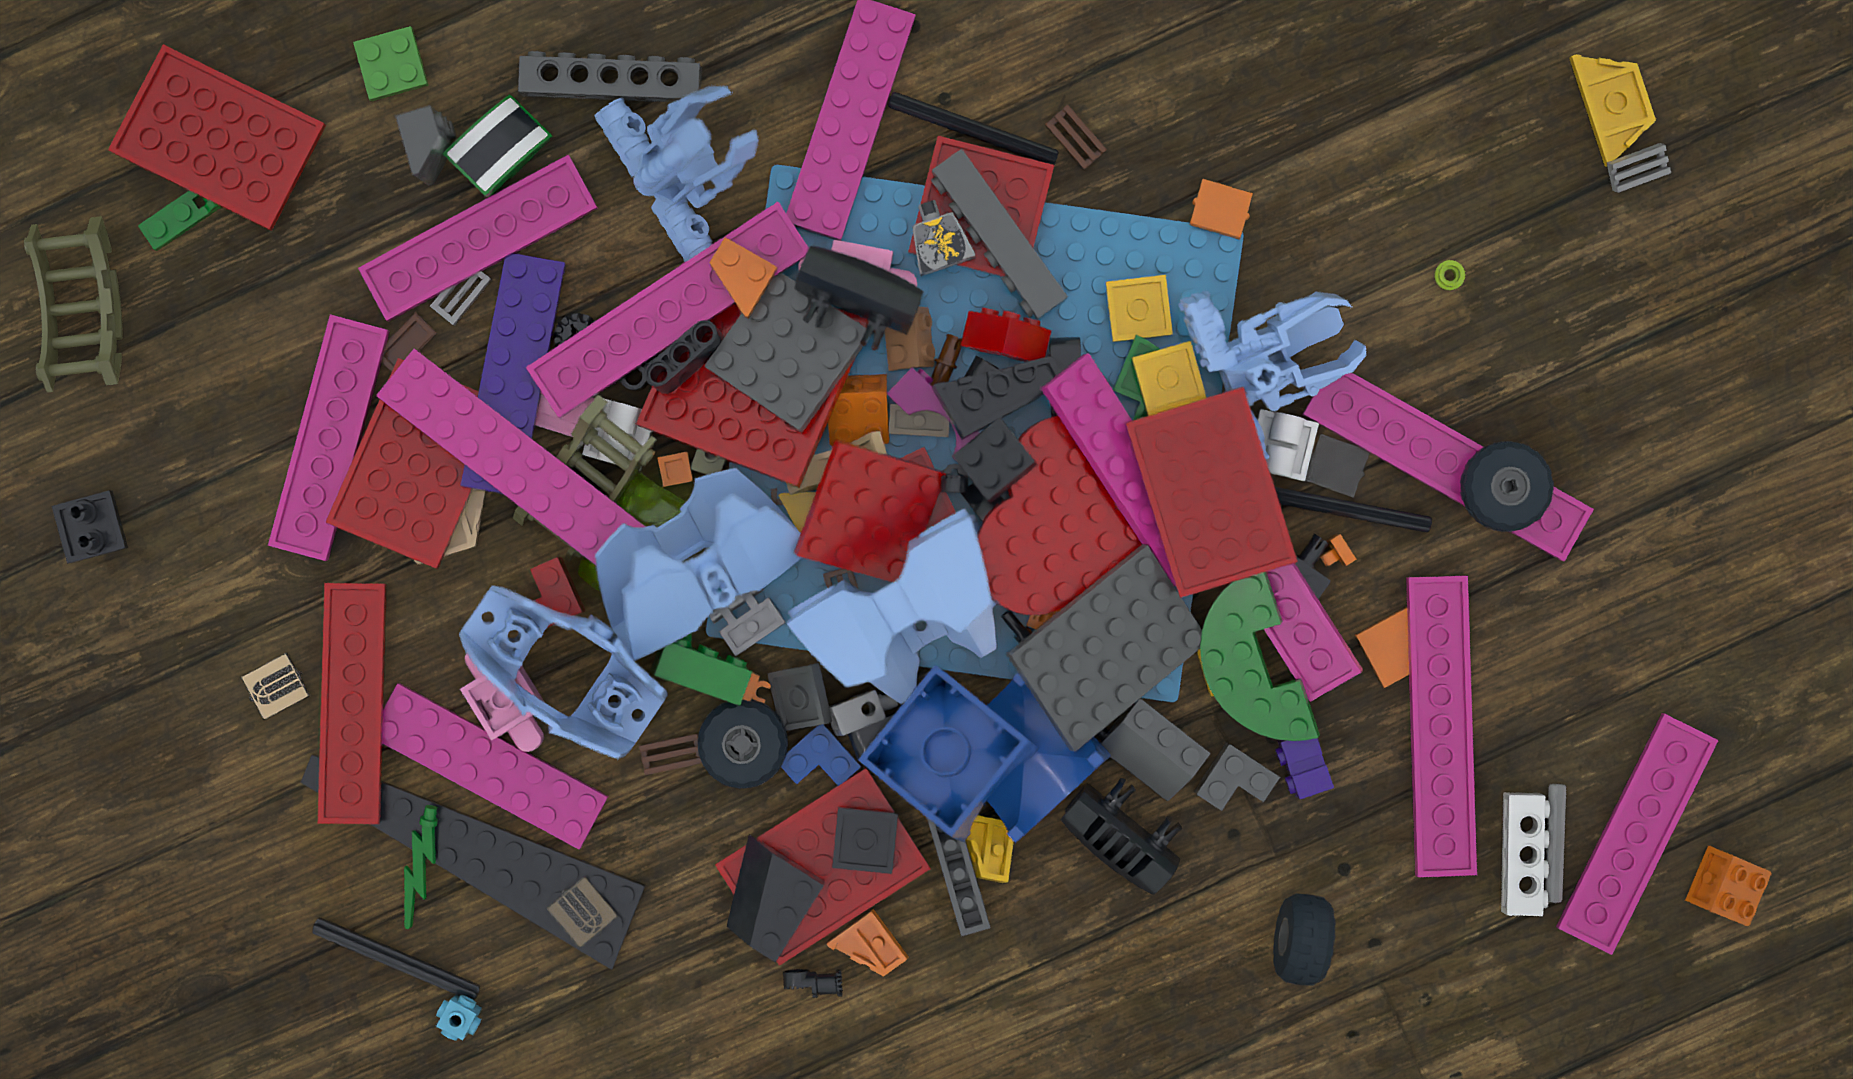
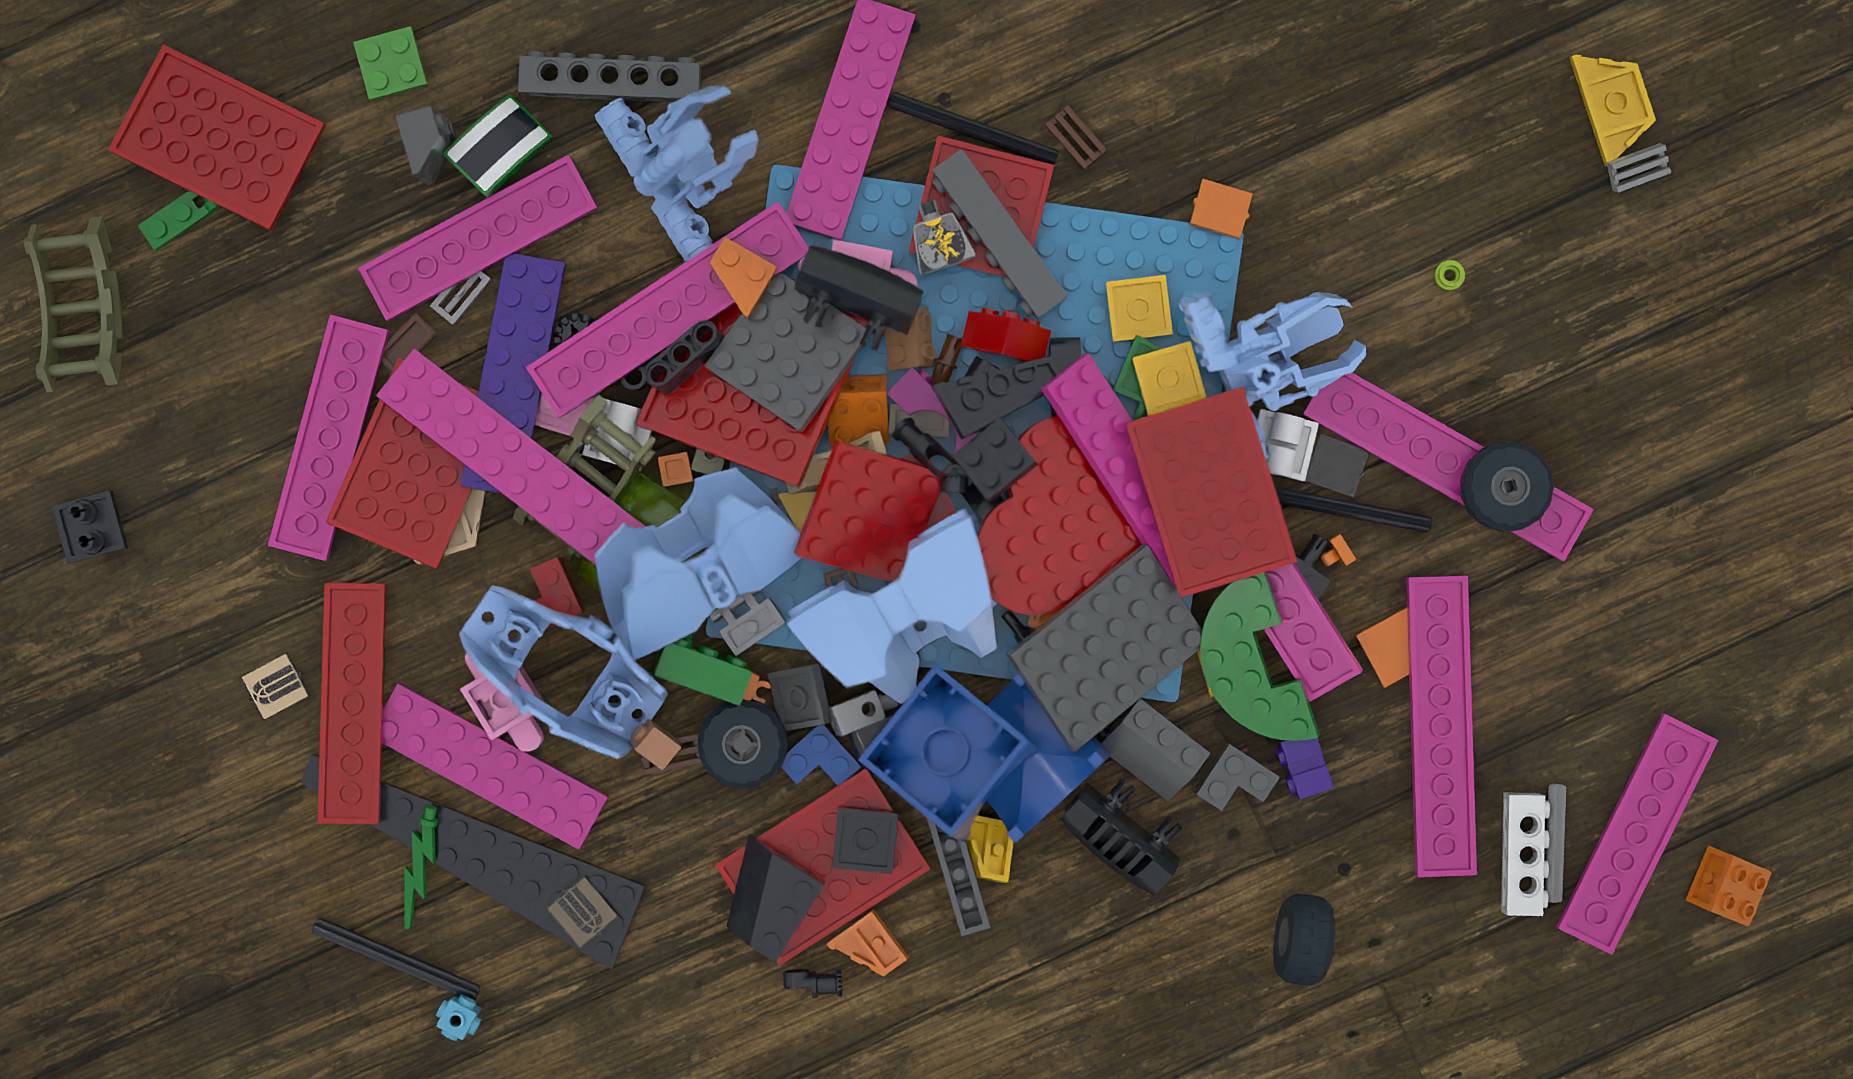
none -> nougat brick [630,718,681,771]
none -> black piece [892,417,957,478]

